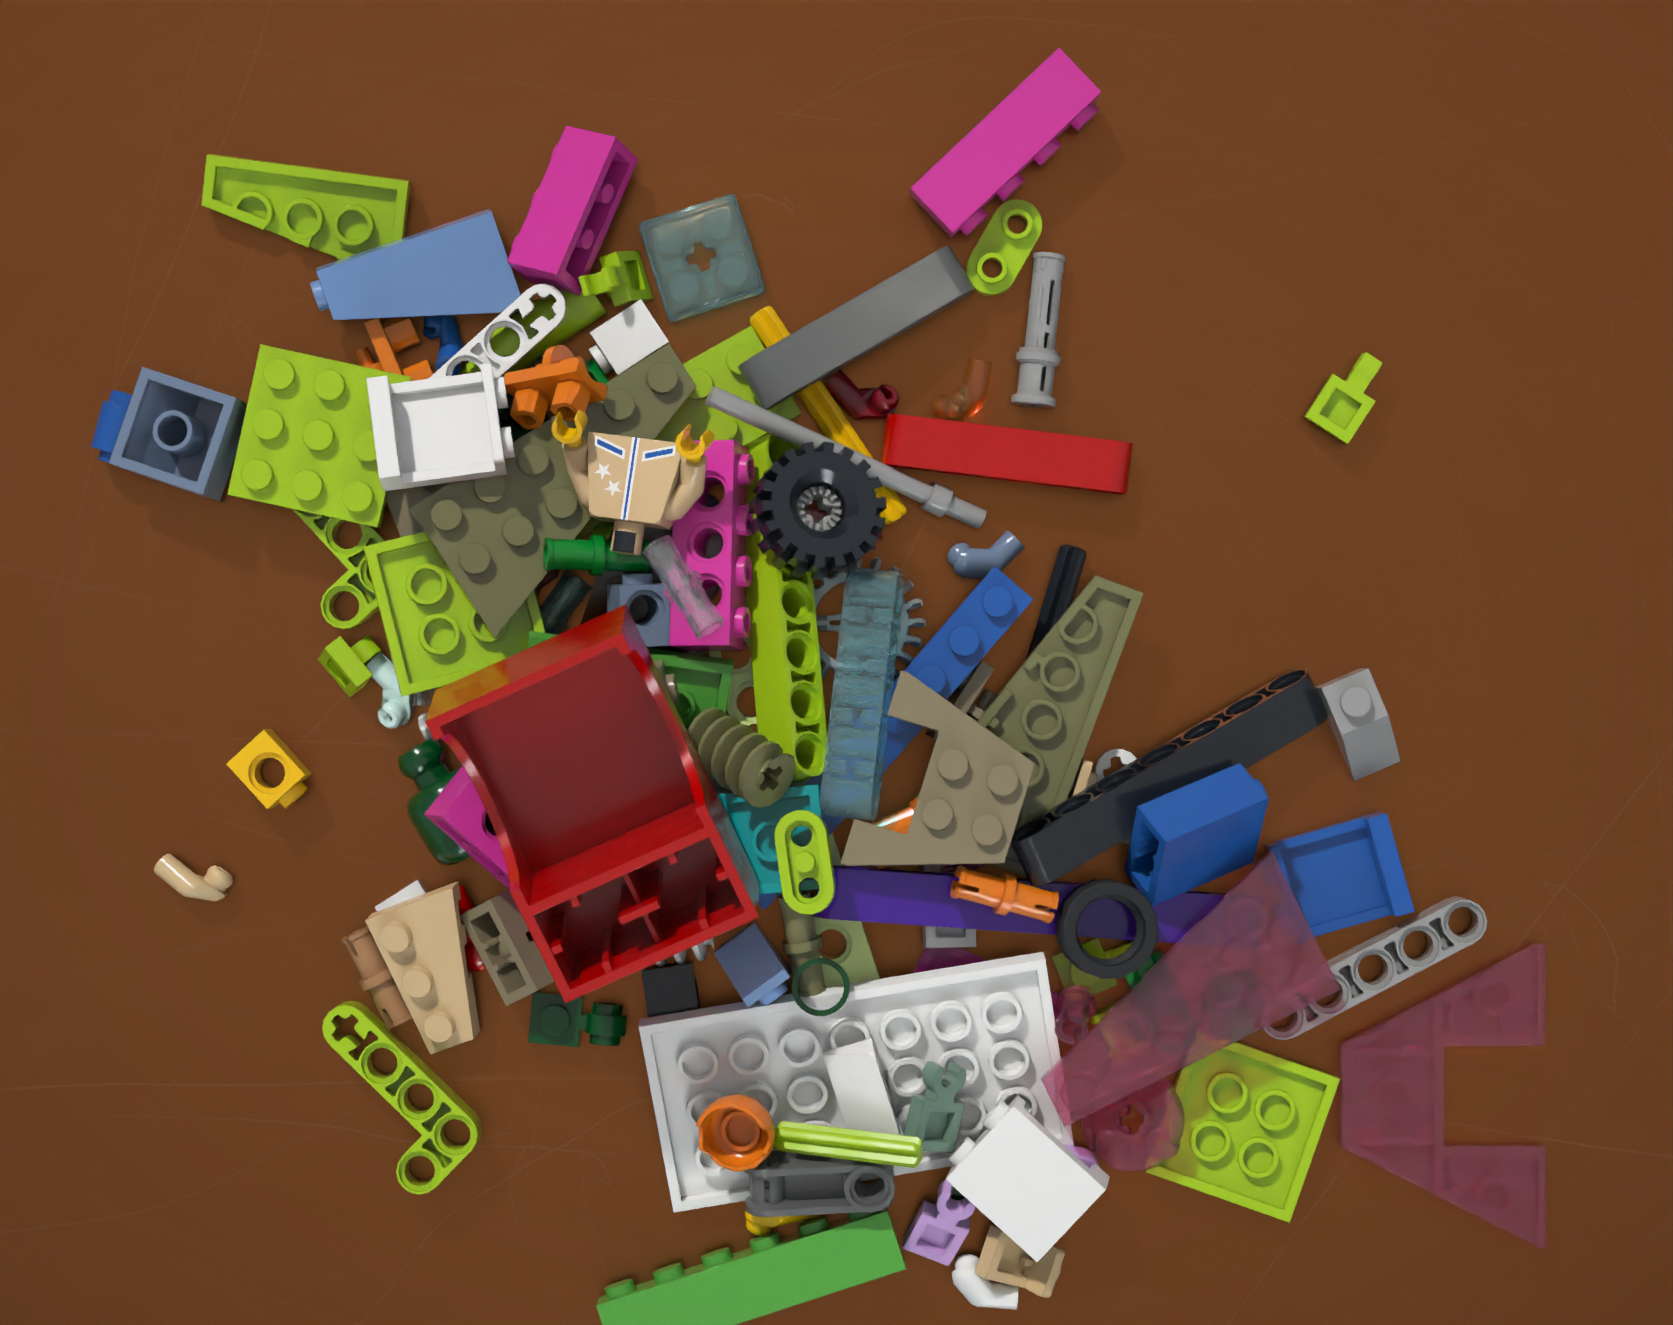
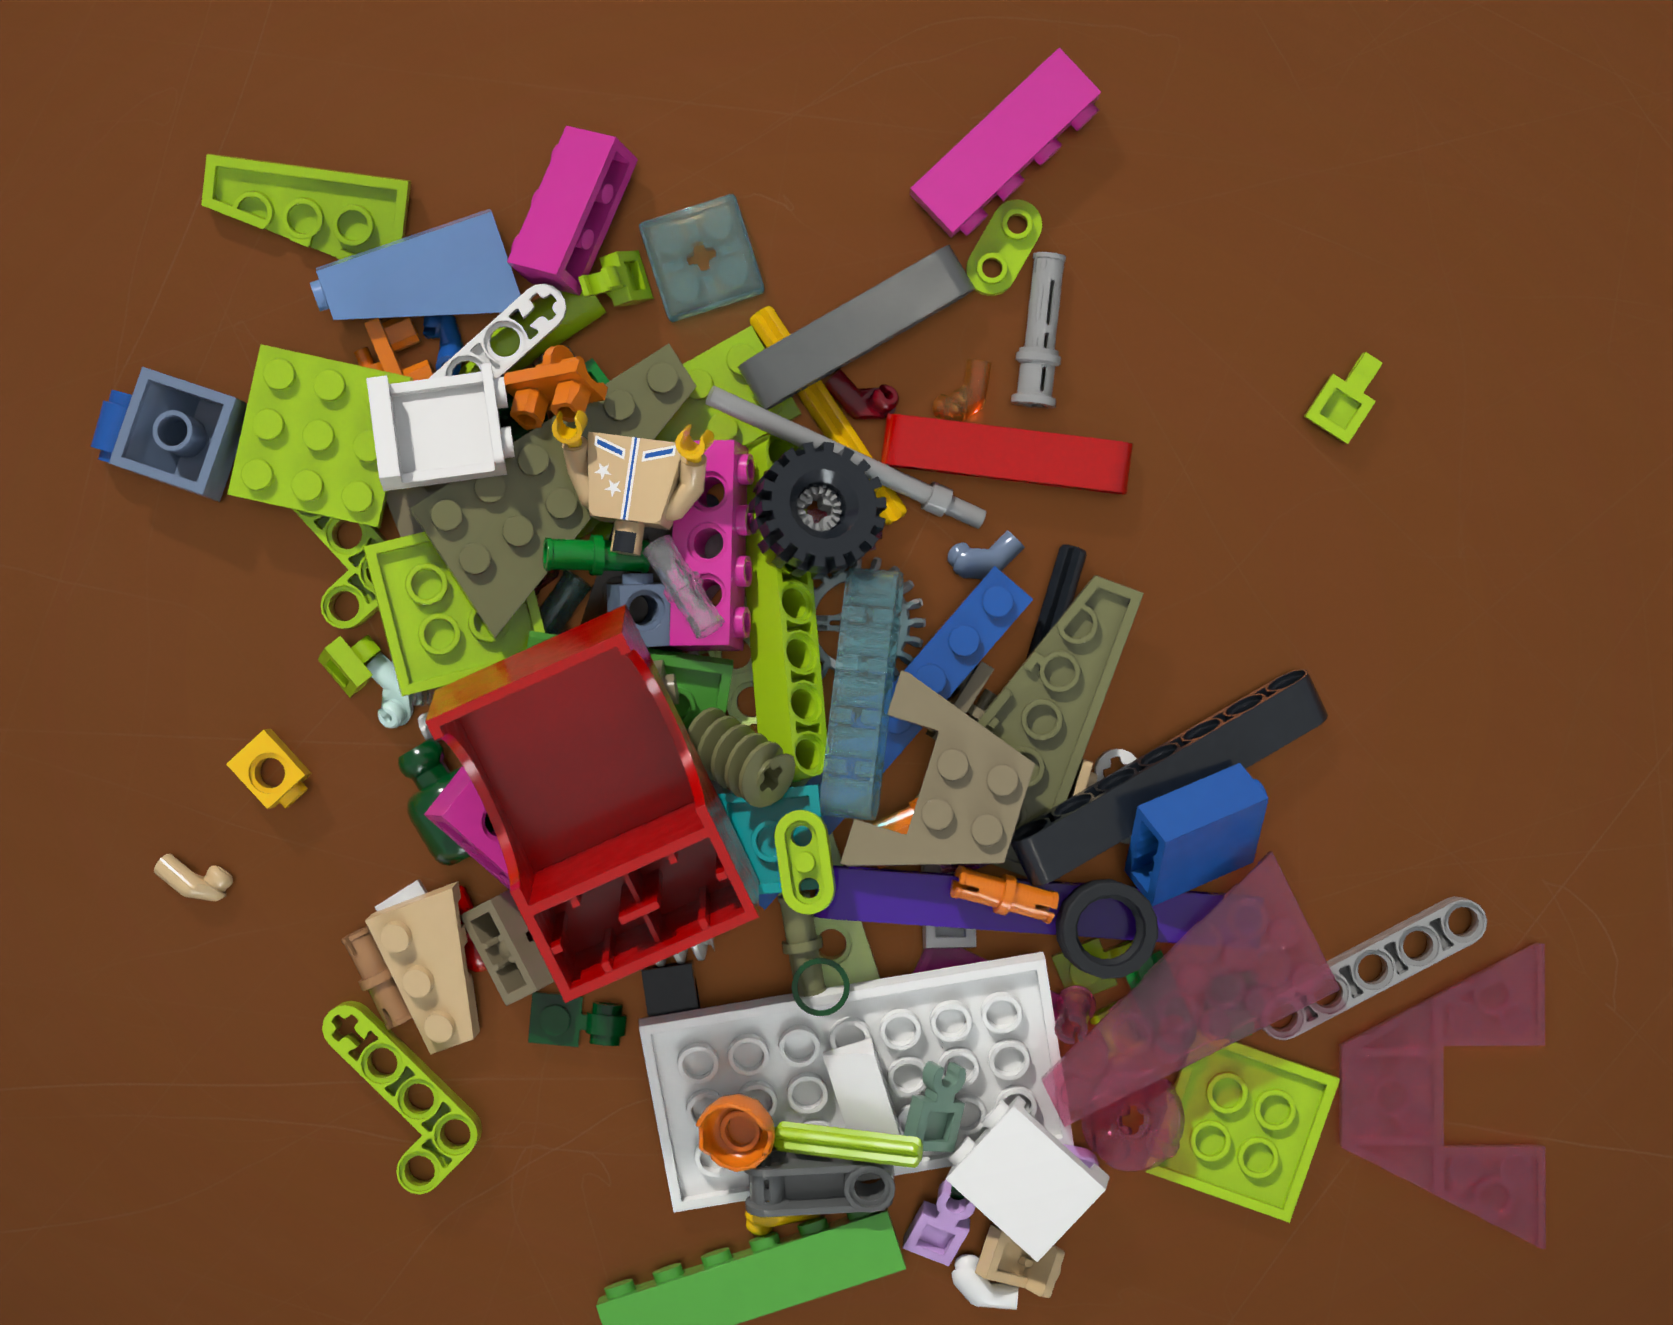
white brick [589,299,671,375] -> none
light blue slope [714,920,791,1007] -> none
blue panel [1259,811,1415,945] -> none
light grey slope [1315,668,1401,781] -> none

